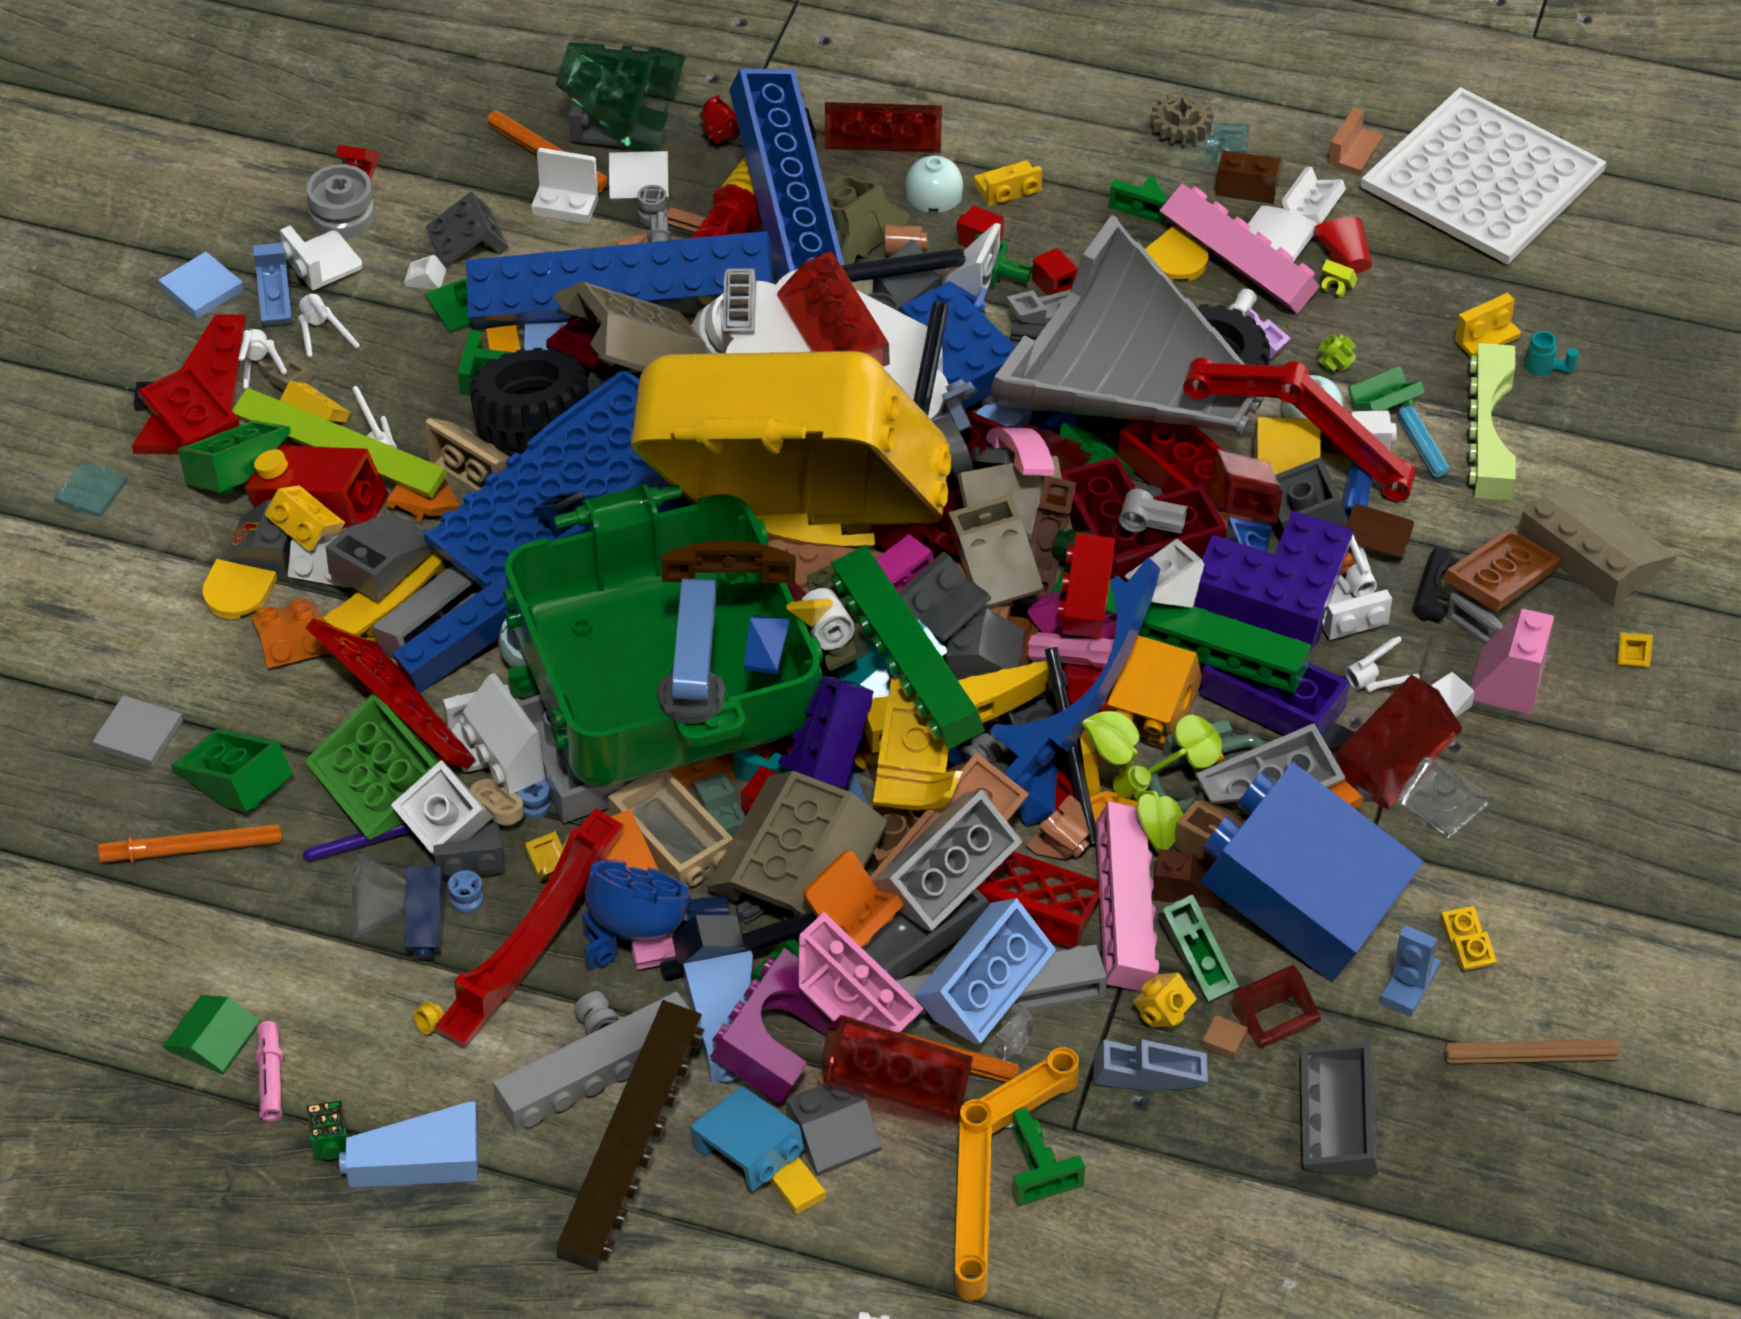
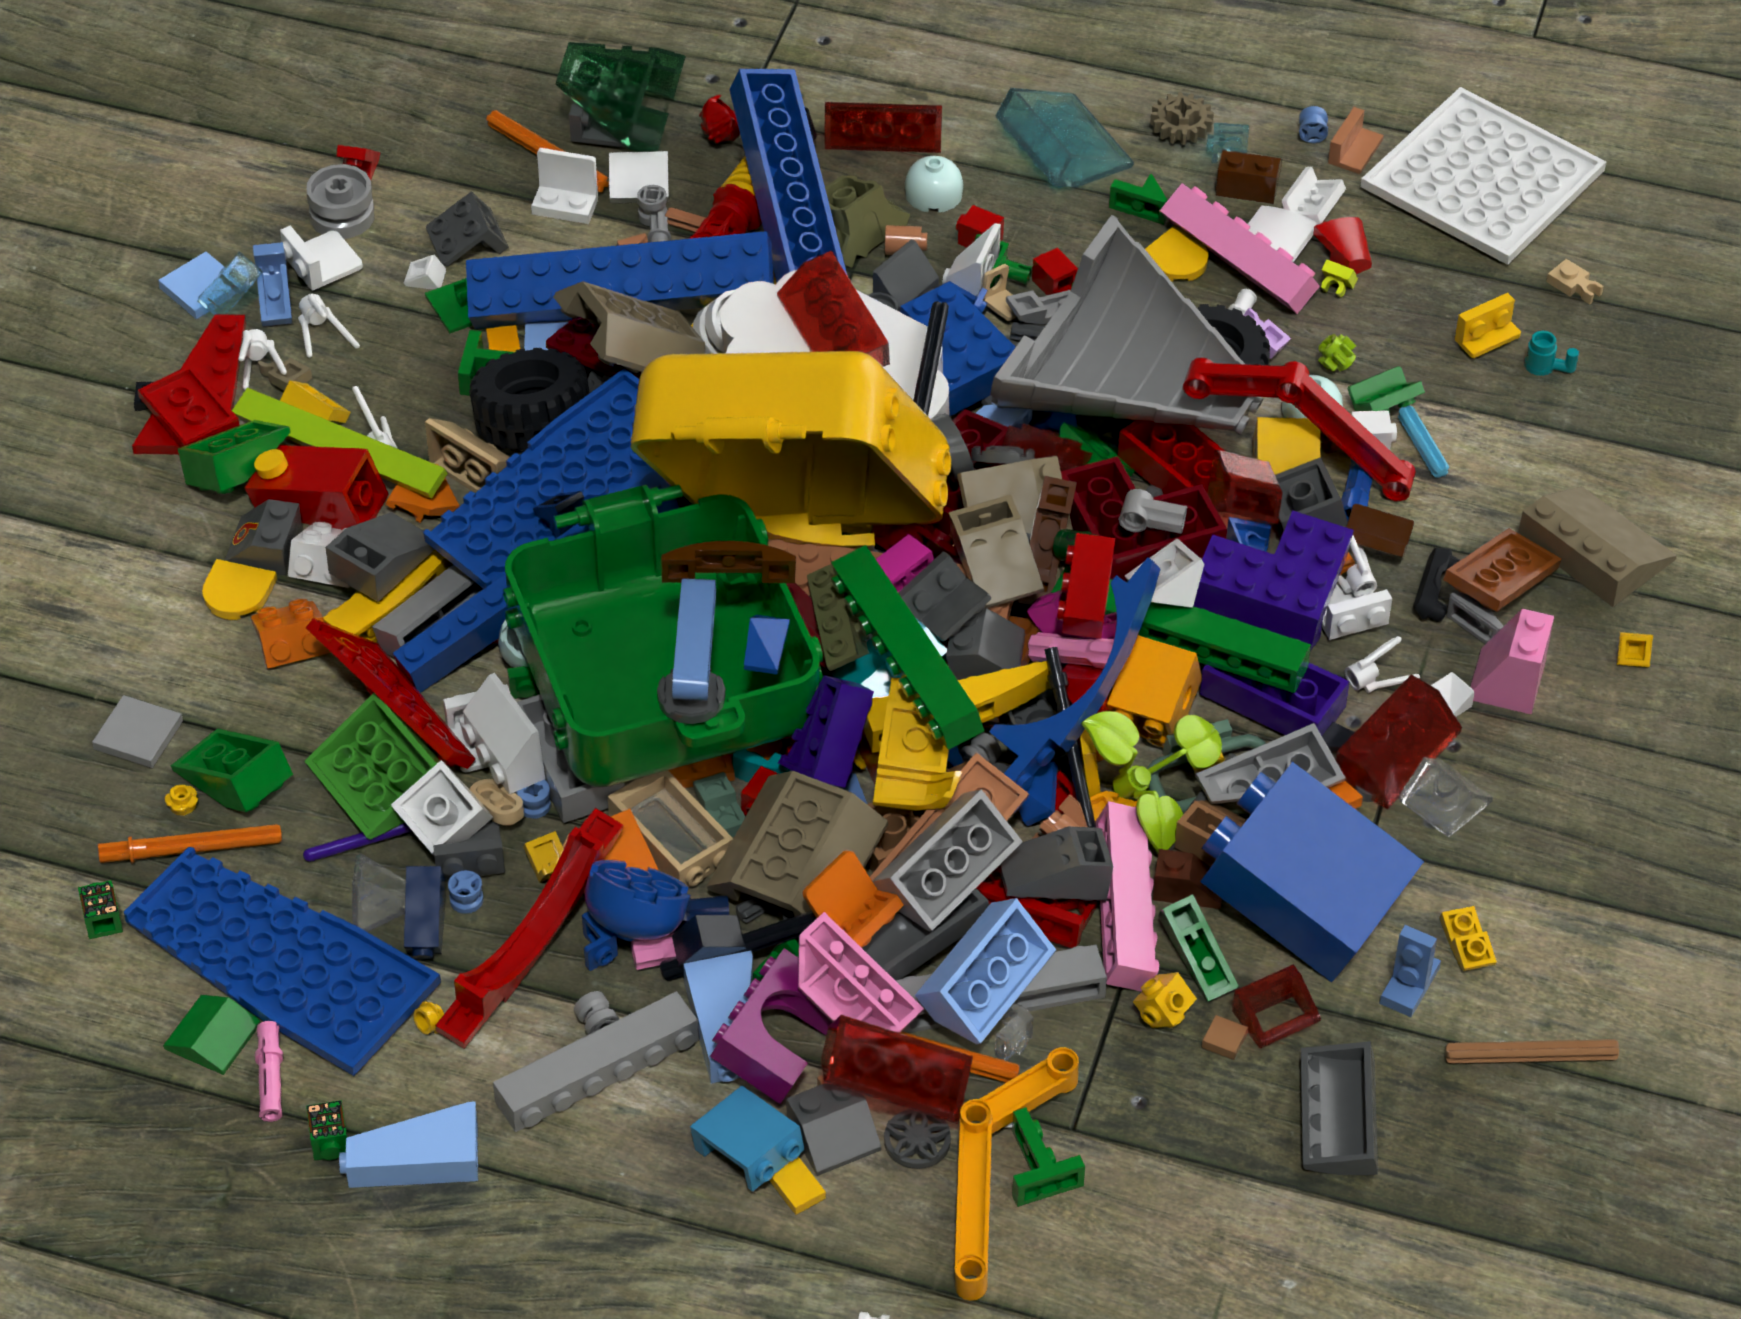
clear light blue piece [55,461,128,518] -> none
yellow bracket [265,485,345,551] -> none
dark brown brick [556,1000,705,1272] -> none
flat silver slope [723,269,757,334] -> none
yellow slope [787,598,833,627] -> none
white wheel [802,588,855,650] -> none
black axle [826,248,966,283] -> none
sand blue bracket [942,379,979,434] -> none
yellow bracket [974,160,1043,207] -> none
bright pink slope [986,427,1055,476] -> none
sand blue slope [1093,1039,1208,1090] -> none
yellowish green arch [1469,343,1516,501] -> none
none -> brick [78,880,123,940]
none -> blue wing [124,847,441,1076]
none -> yellow plate [165,785,198,816]
none -> clear light blue slope [197,252,262,315]
none -> dark grey wheel [884,1107,951,1169]
none -> tan bracket [982,264,1017,321]
none -> clear light blue slope [995,88,1135,188]
none -> dark grey slope [998,826,1114,901]
none -> medium blue wheel [1299,106,1328,143]
none -> tan plate [1546,259,1603,304]

